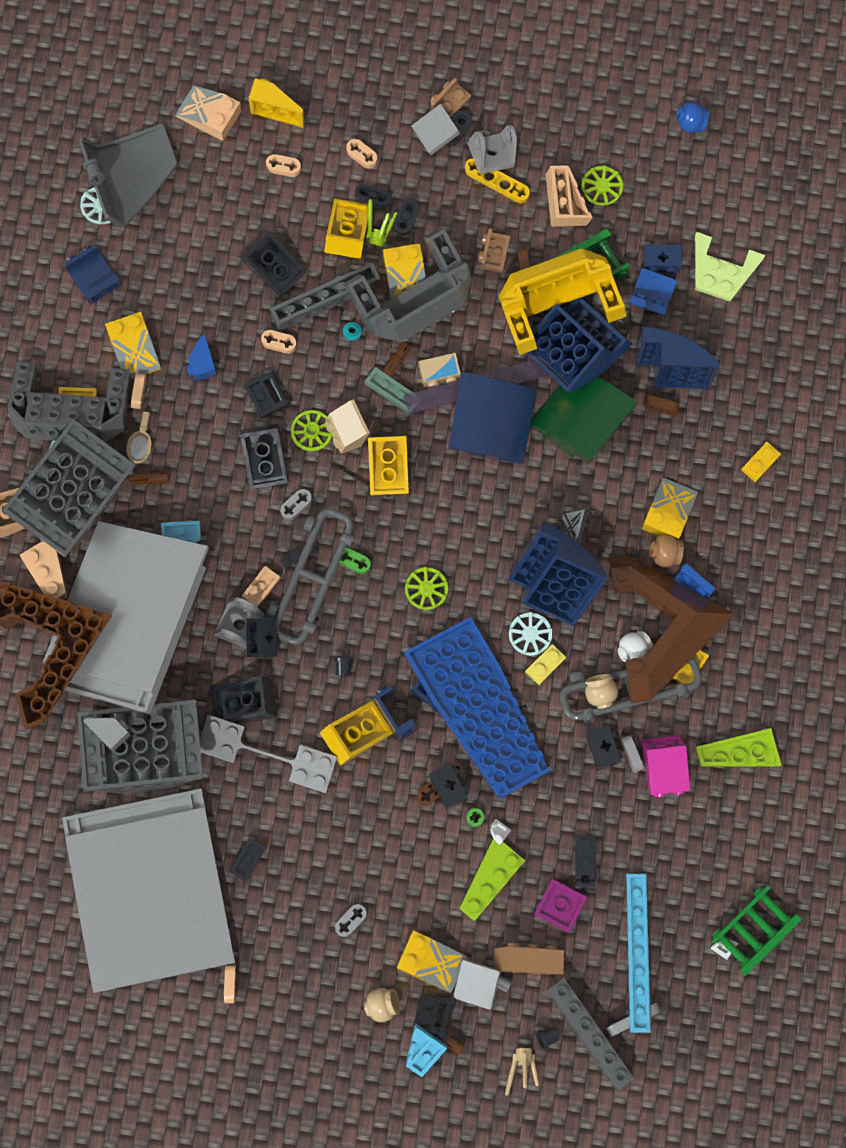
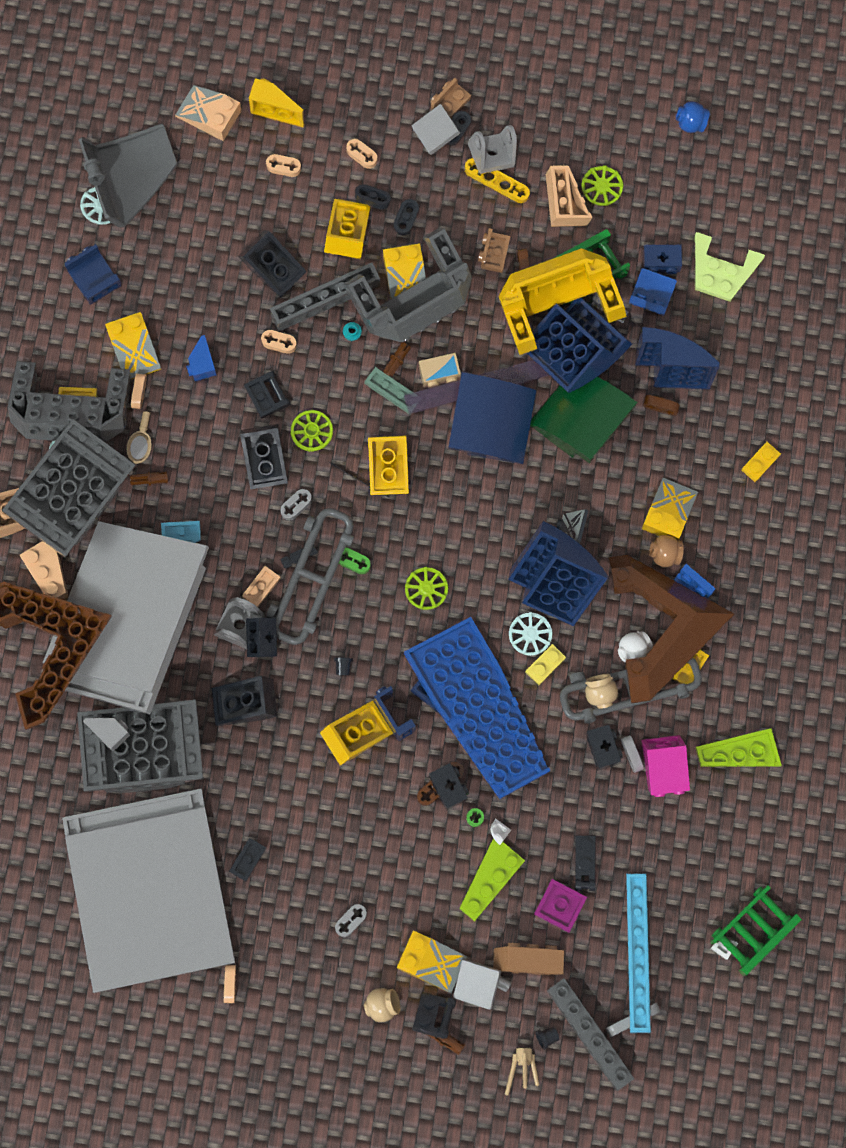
light grey hinge [200,714,337,793] -> none
slope [325,399,369,454] -> none
lime plant [366,199,397,247] -> none
medium azure wing [406,1024,447,1077] -> none

